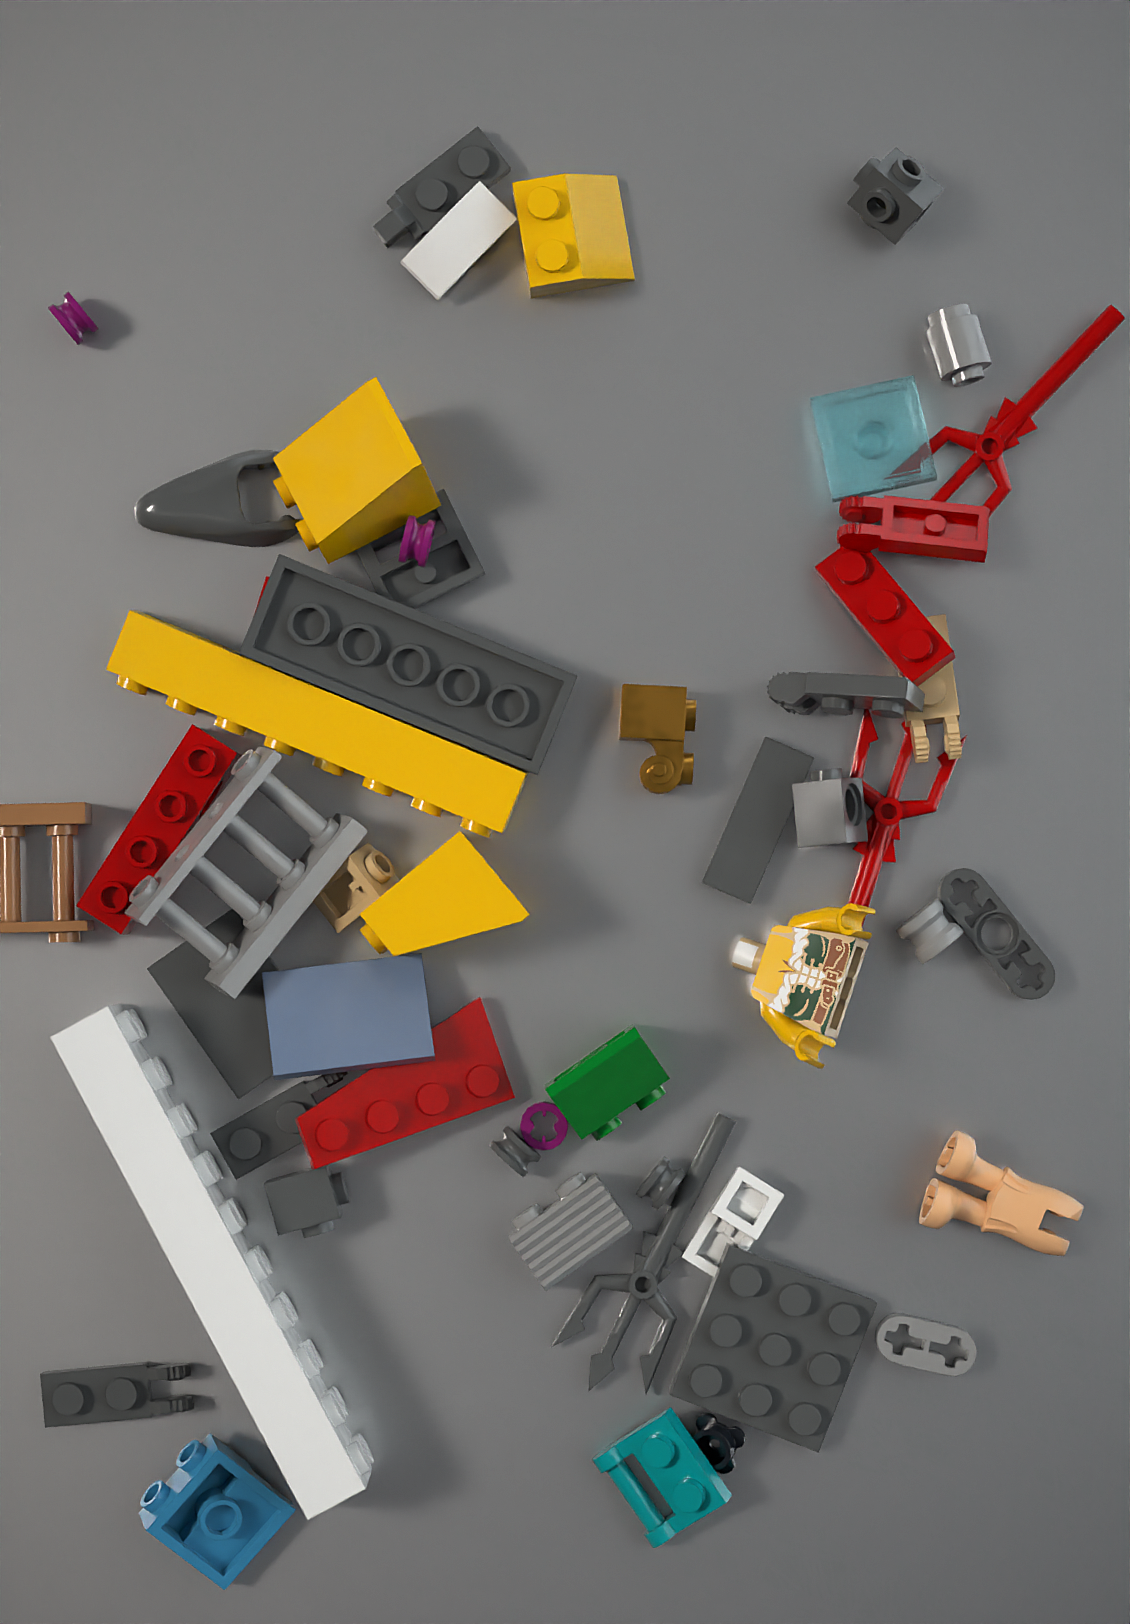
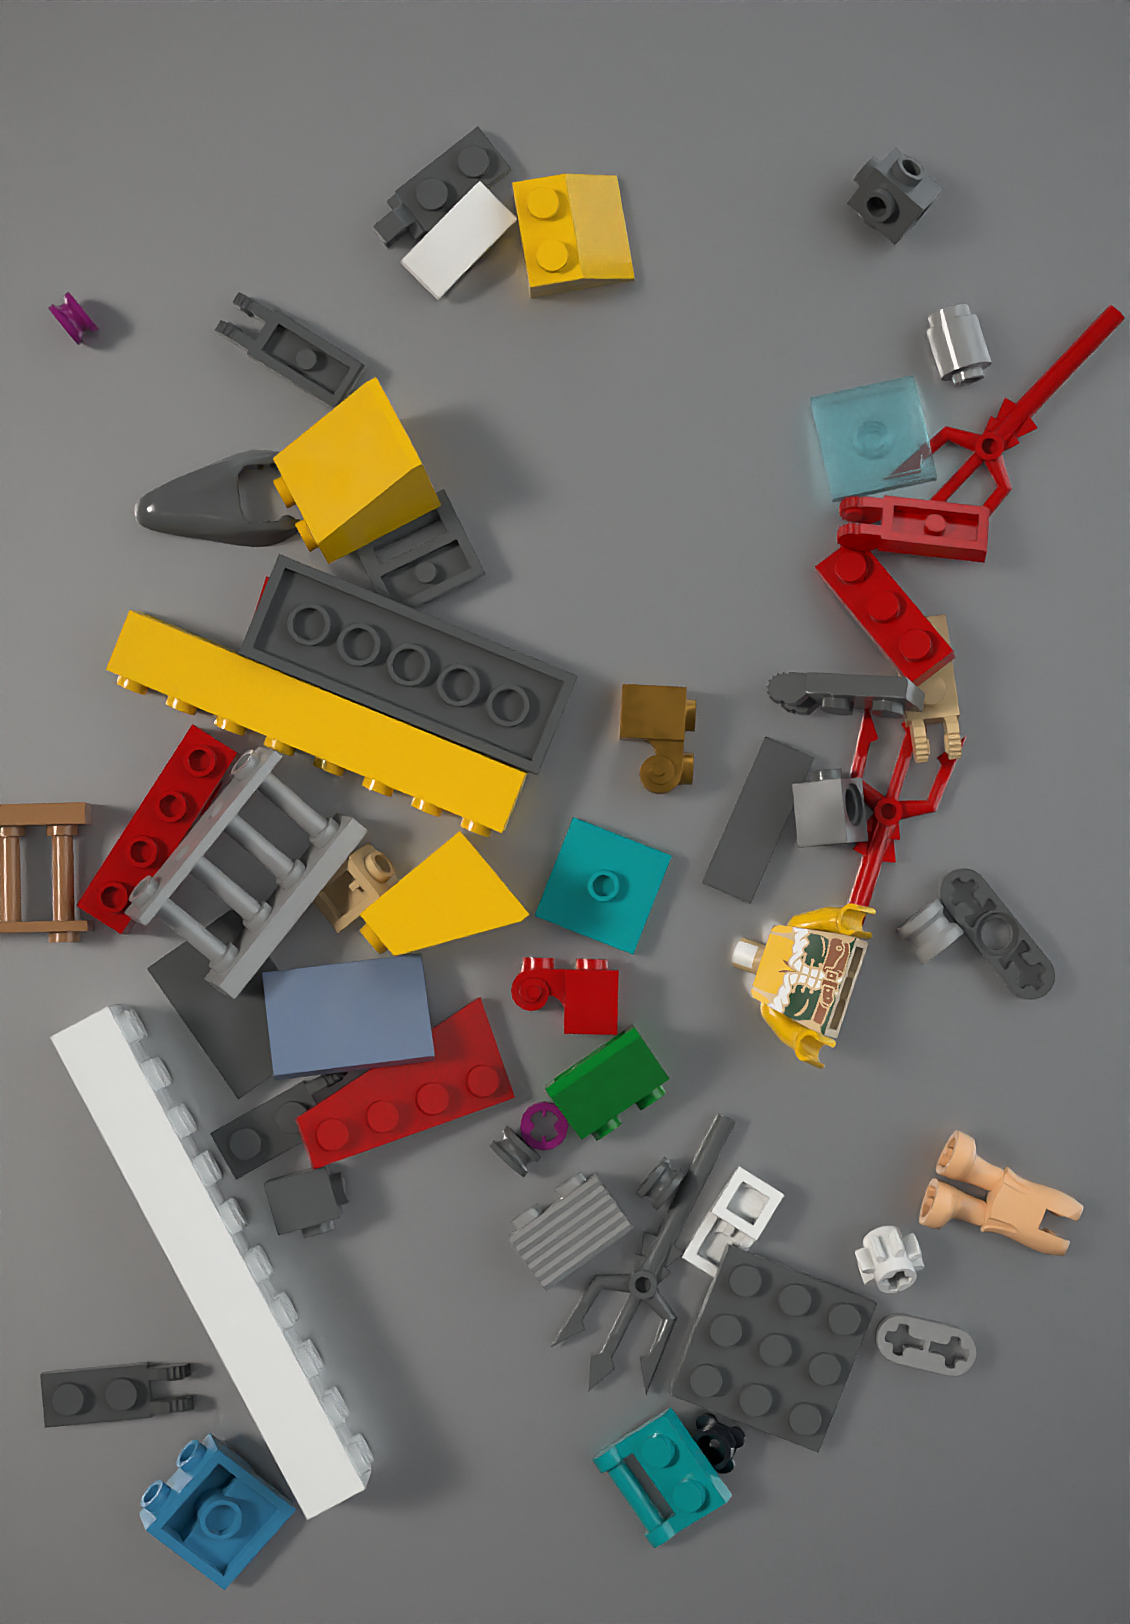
magenta bush [398,515,436,568] -> none
none -> dark grey hinge [215,292,366,409]
none -> red brick [511,957,619,1035]
none -> teal plate [534,817,672,955]
none -> white gear [855,1226,925,1293]

